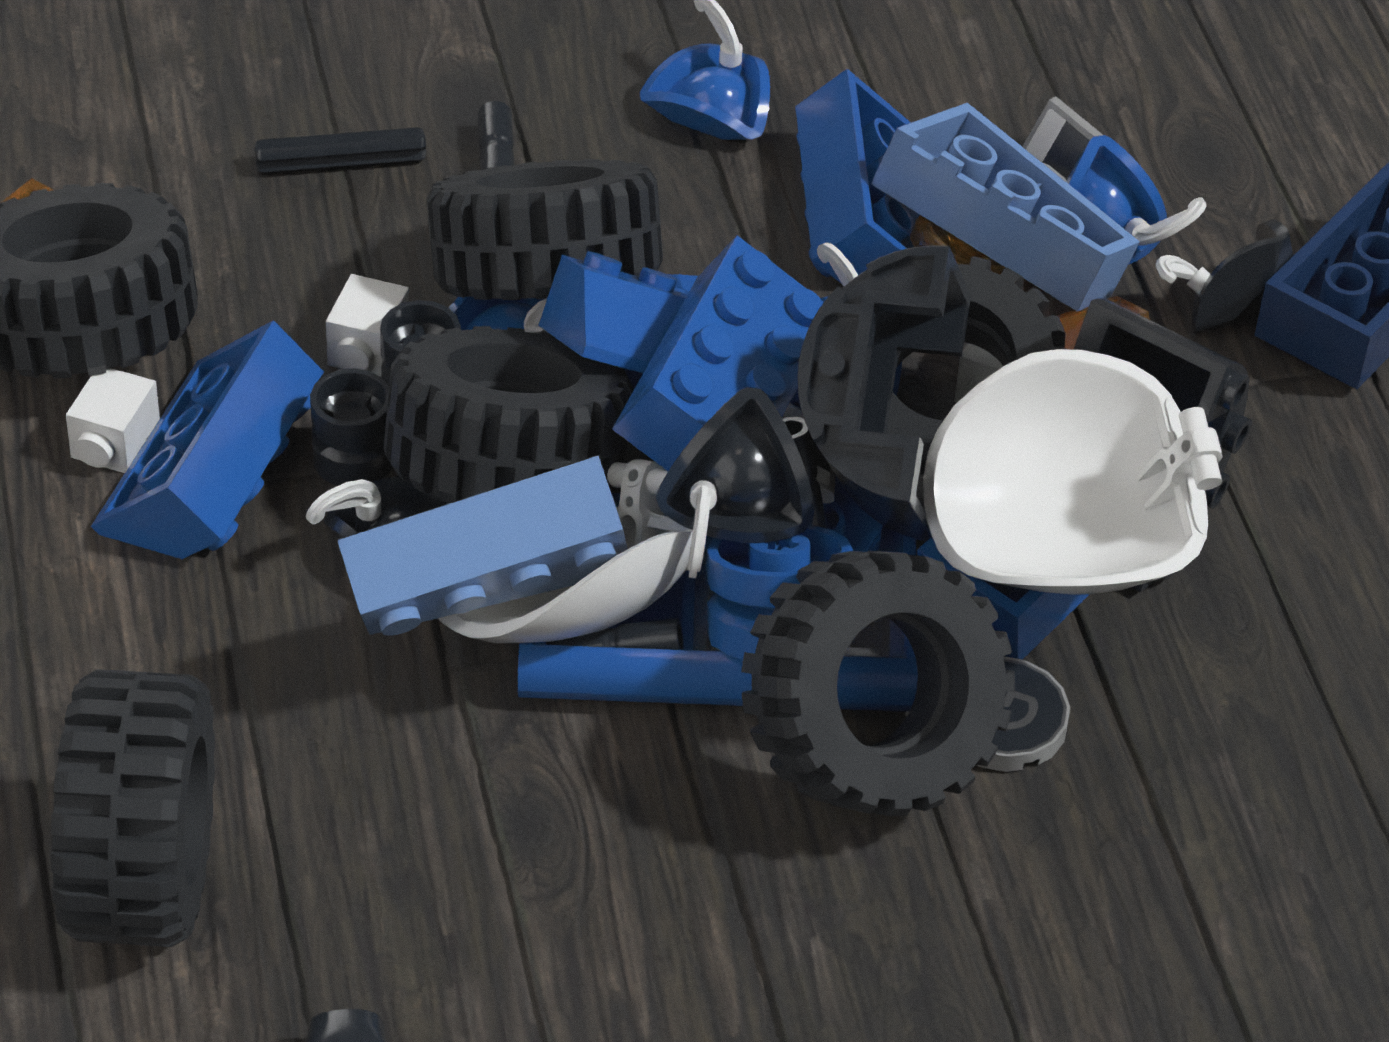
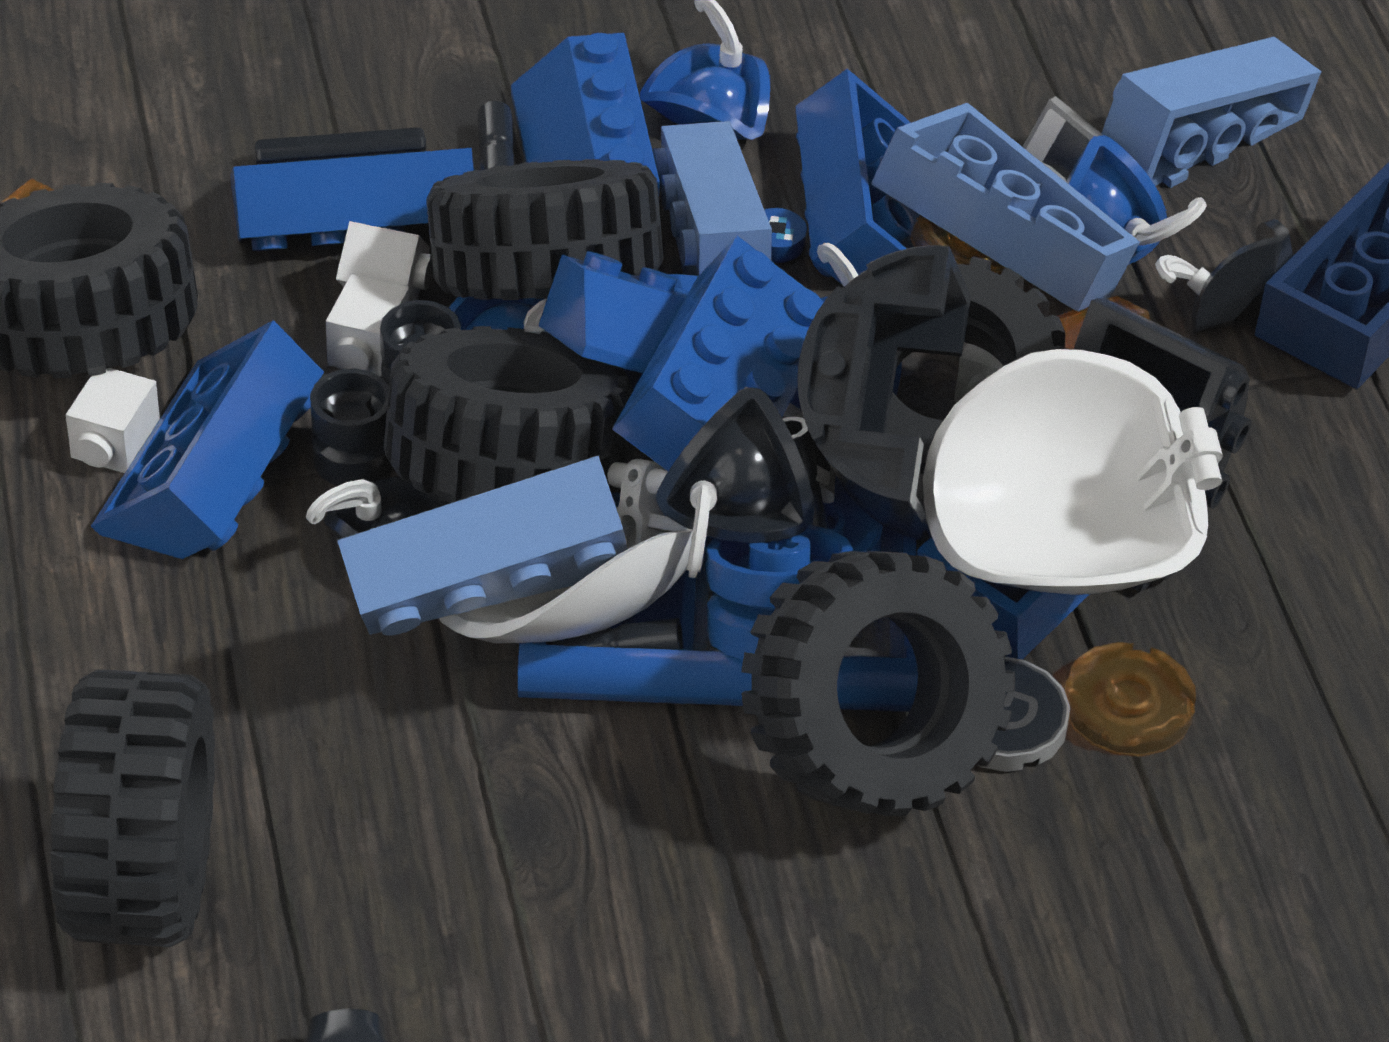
none -> blue slope [230,148,473,251]
none -> white brick [336,221,433,302]
none -> blue slope [511,33,660,196]
none -> medium blue wedge [652,121,772,276]
none -> blue tile [764,208,807,263]
none -> clear orange tile [1064,642,1196,756]
none -> medium blue wedge [1101,37,1322,188]

